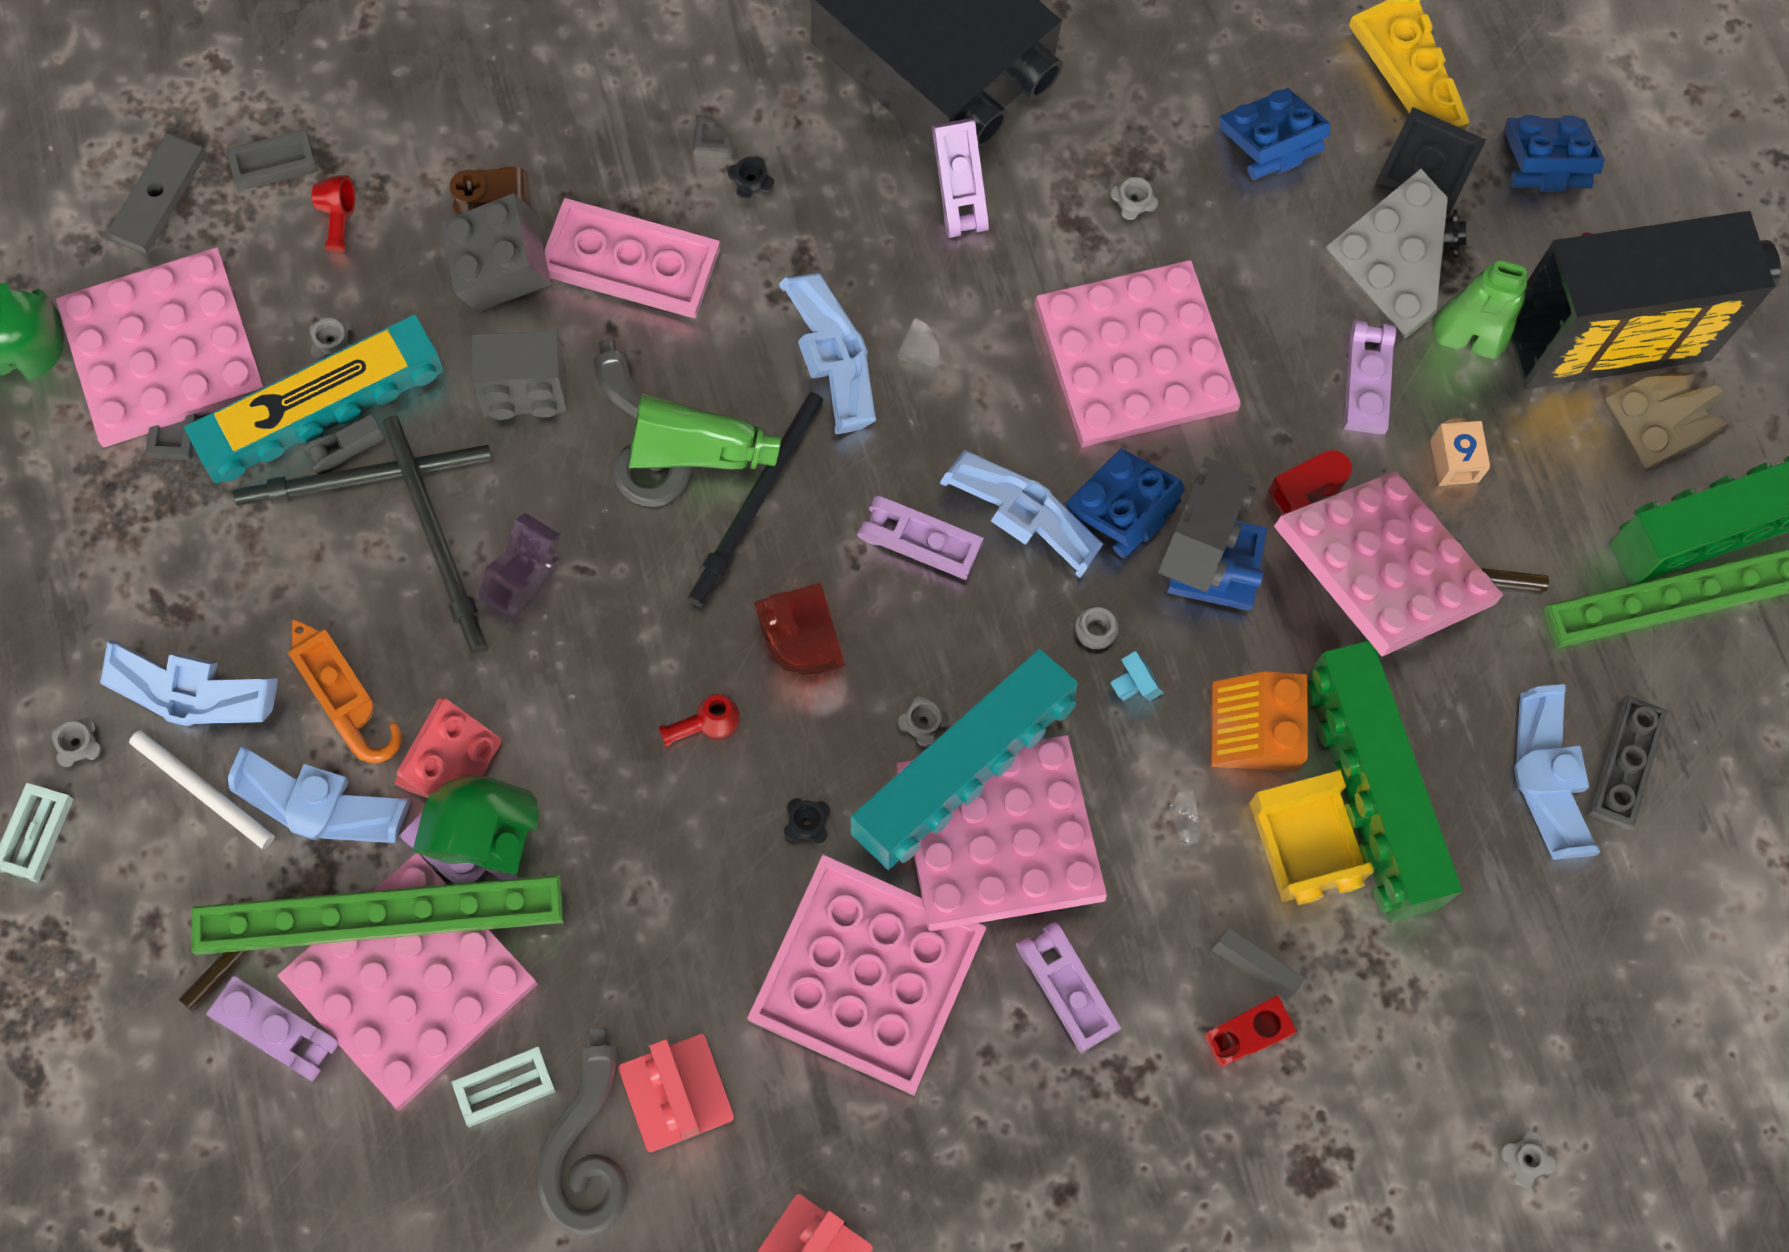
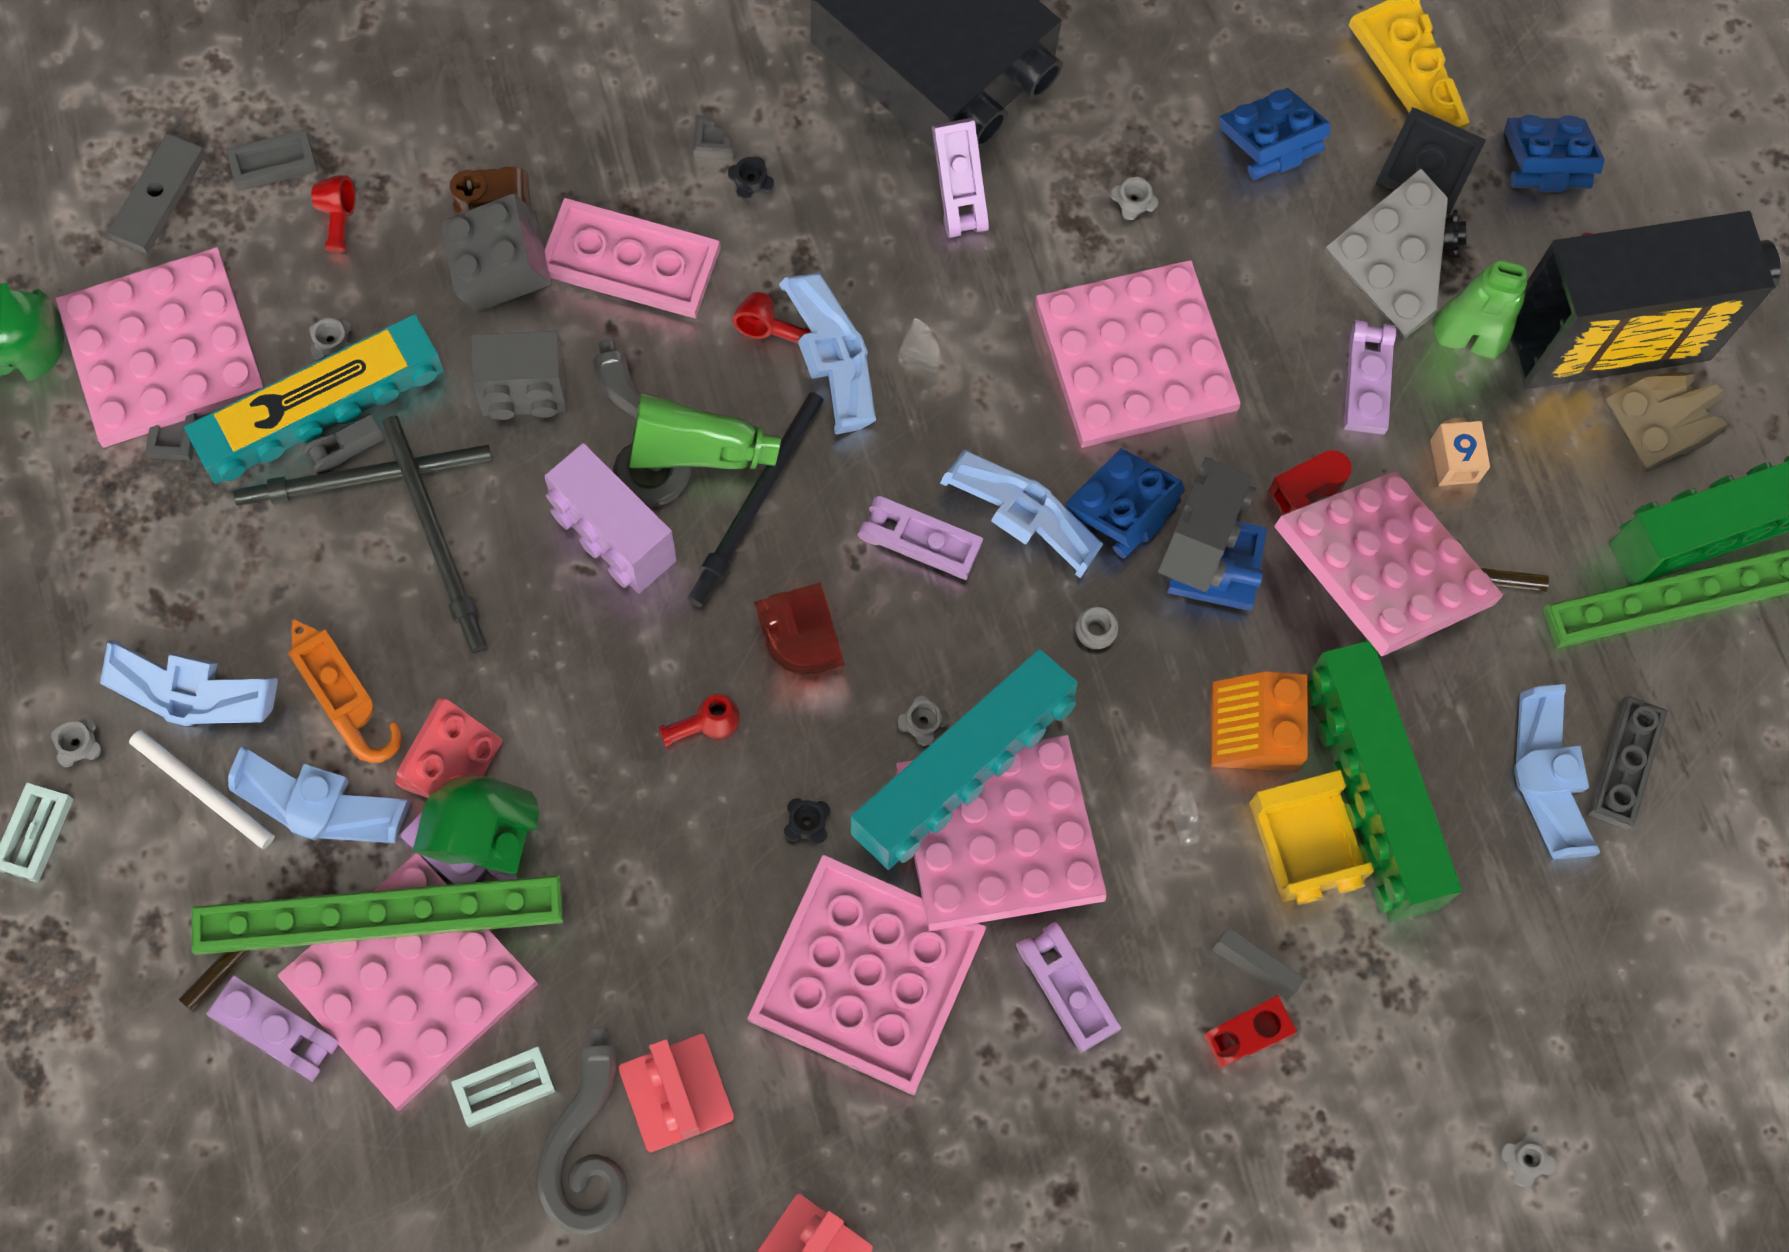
clear purple brick [477,512,560,621] -> none
medium azure tile [1111,651,1165,701] -> none
none -> lavender brick [544,443,676,594]
none -> red bar [732,292,811,344]

